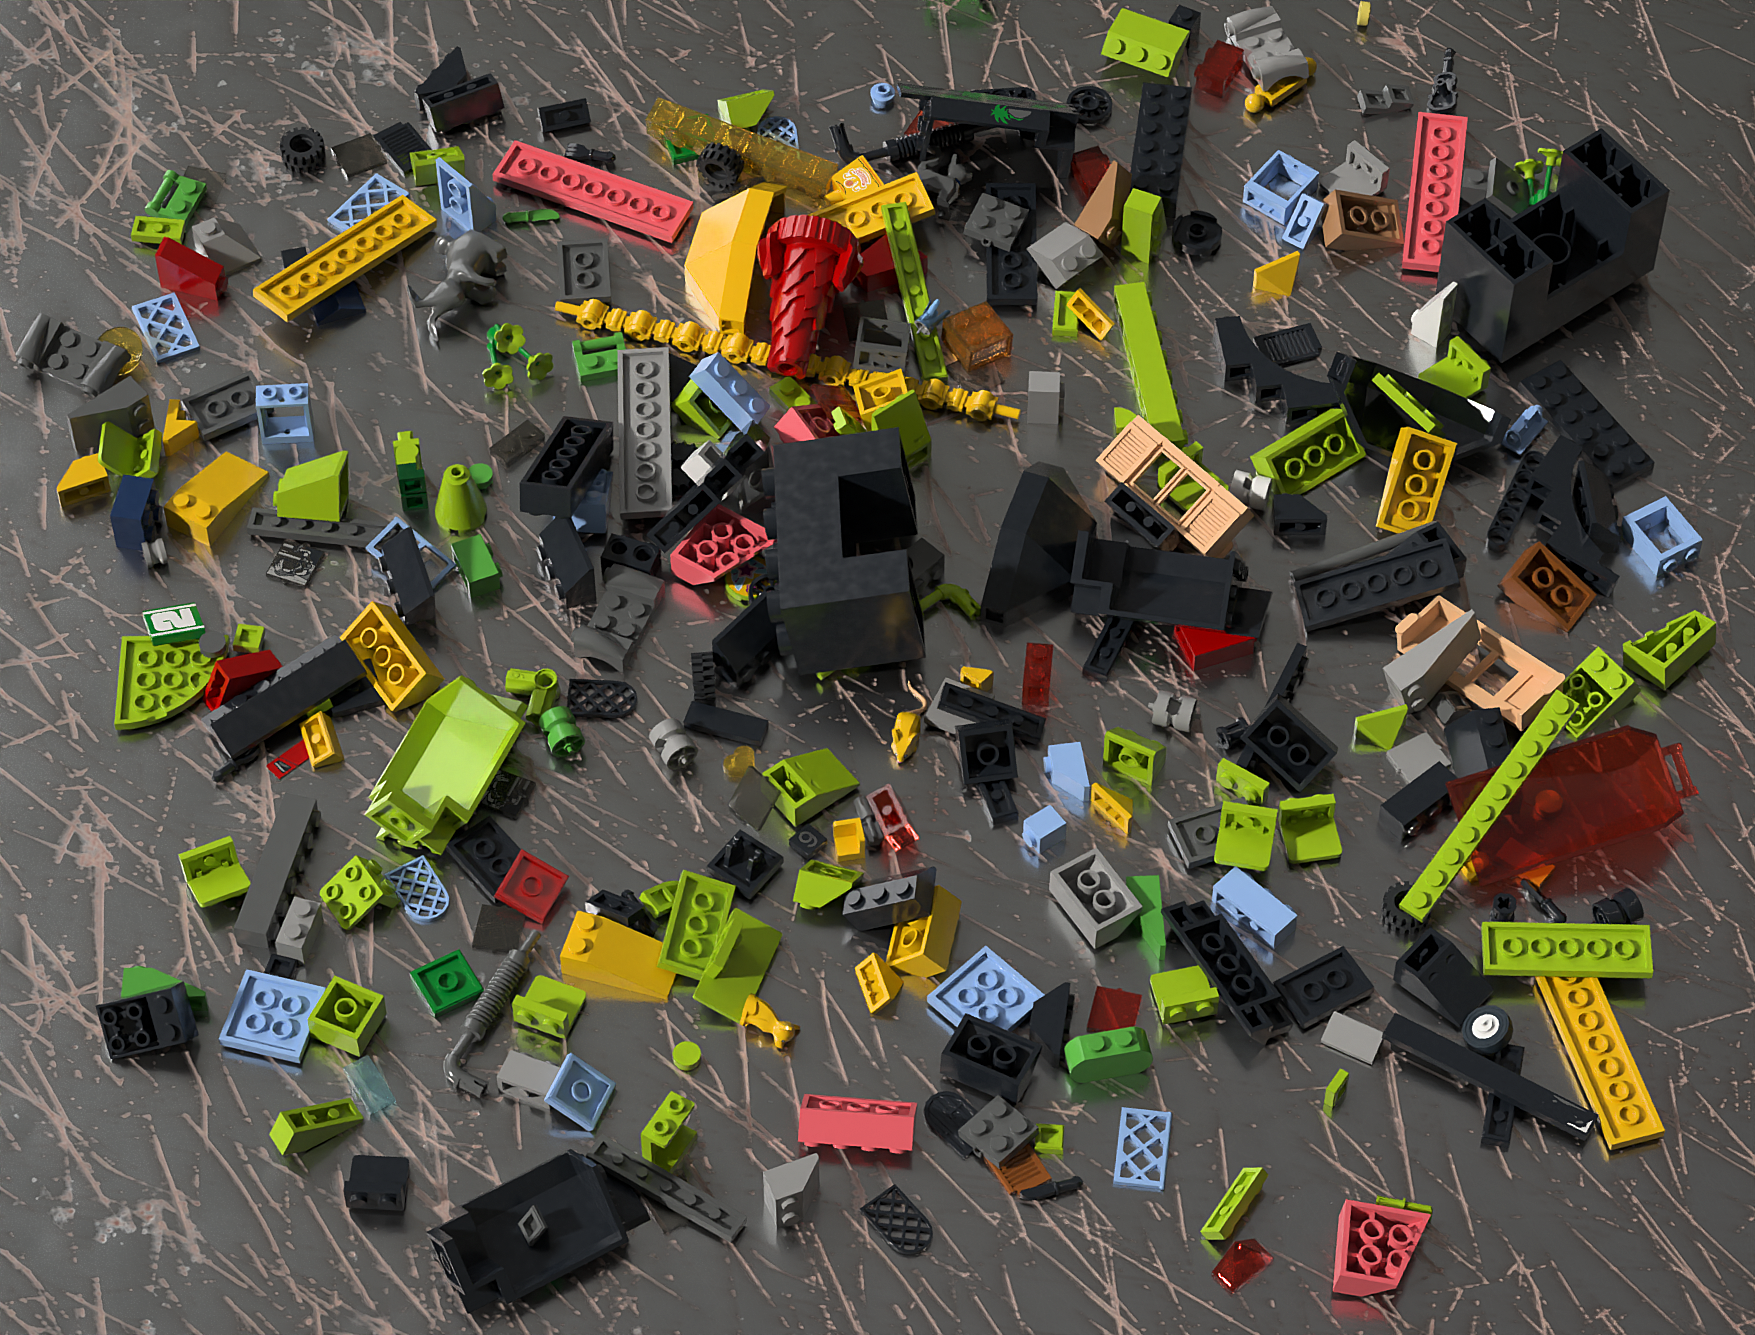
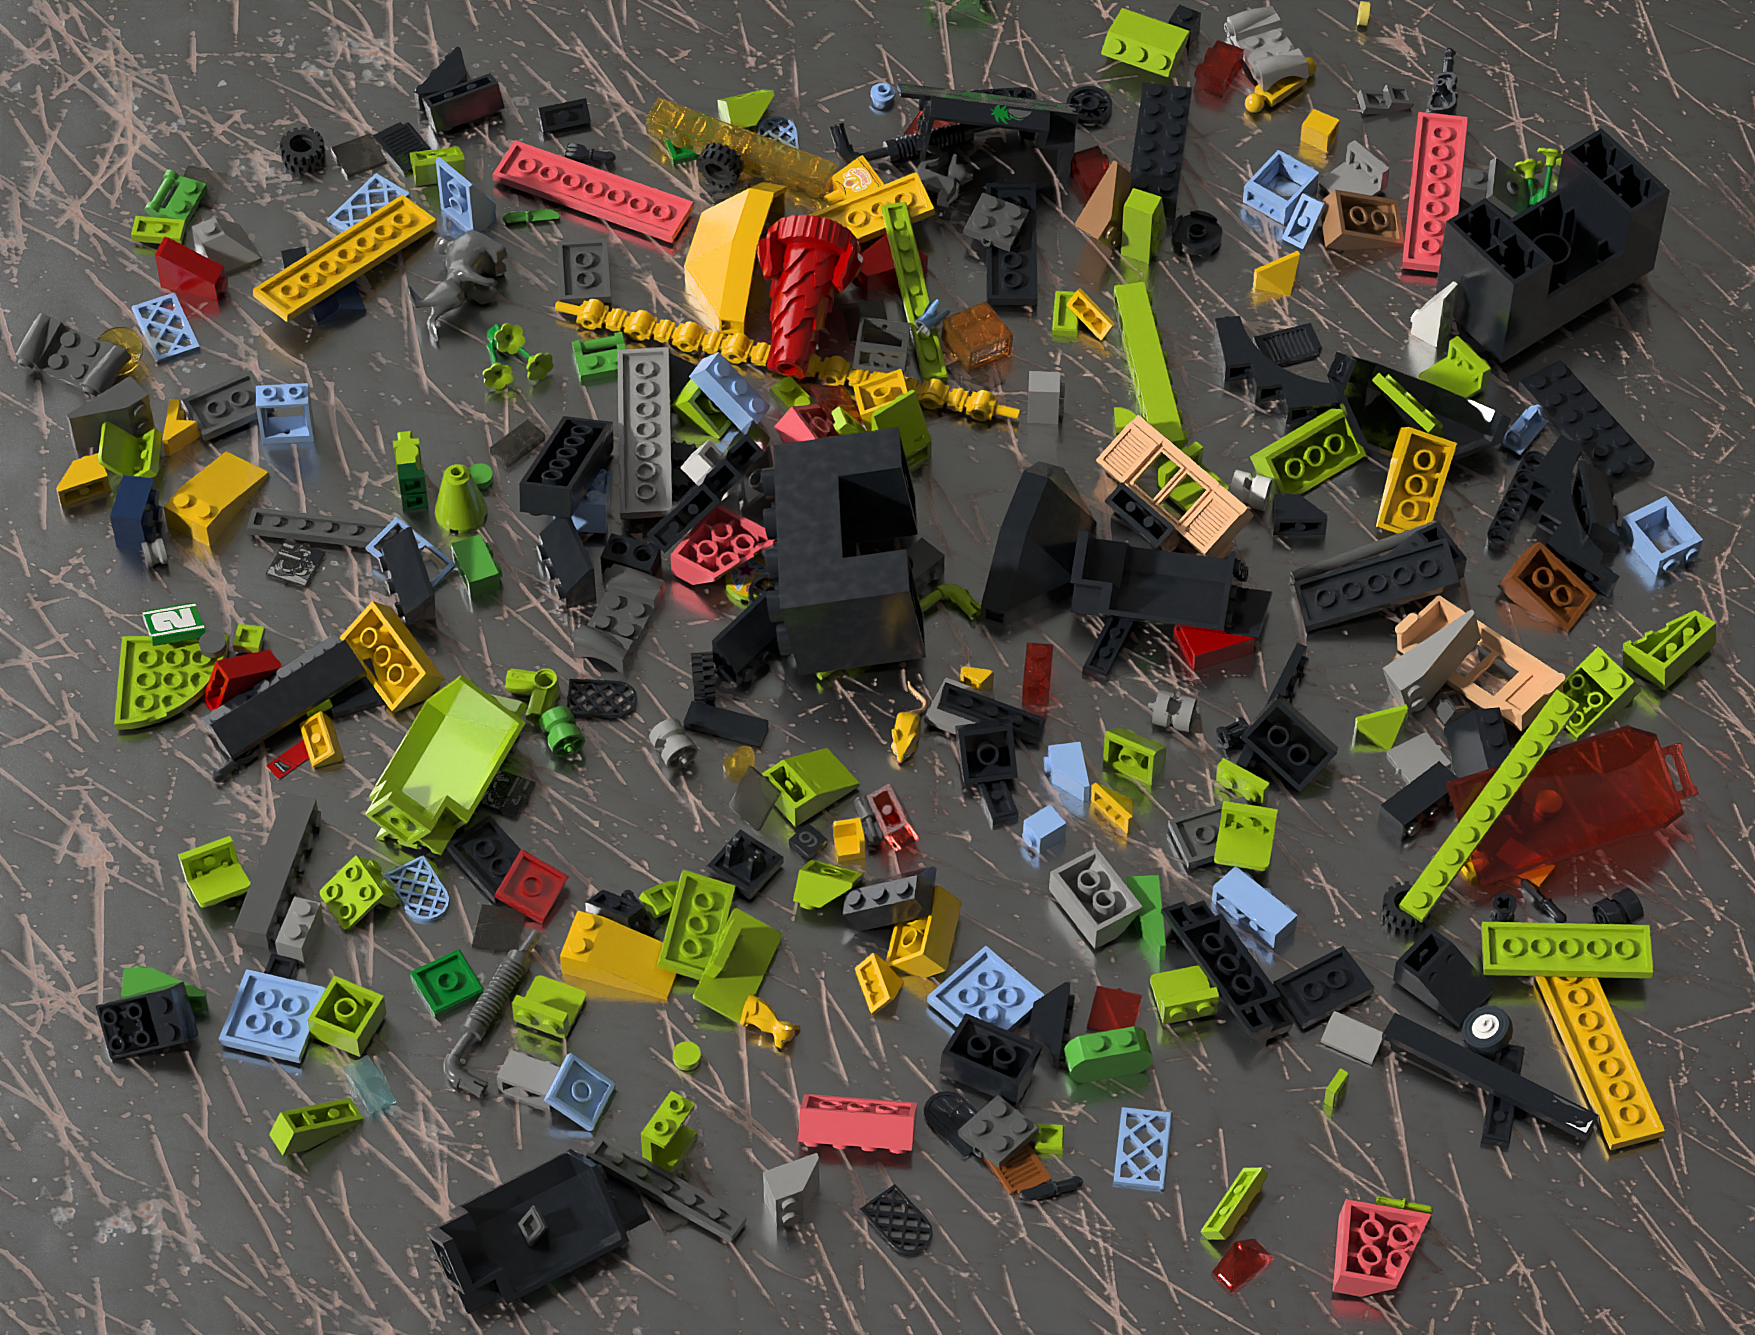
lime slope [273,451,349,522] -> none
black bracket [343,1155,409,1211] -> none
light grey slope [1027,222,1103,289] -> none
lime bracket [1278,794,1342,864] -> none
none -> yellow panel [1300,109,1340,152]

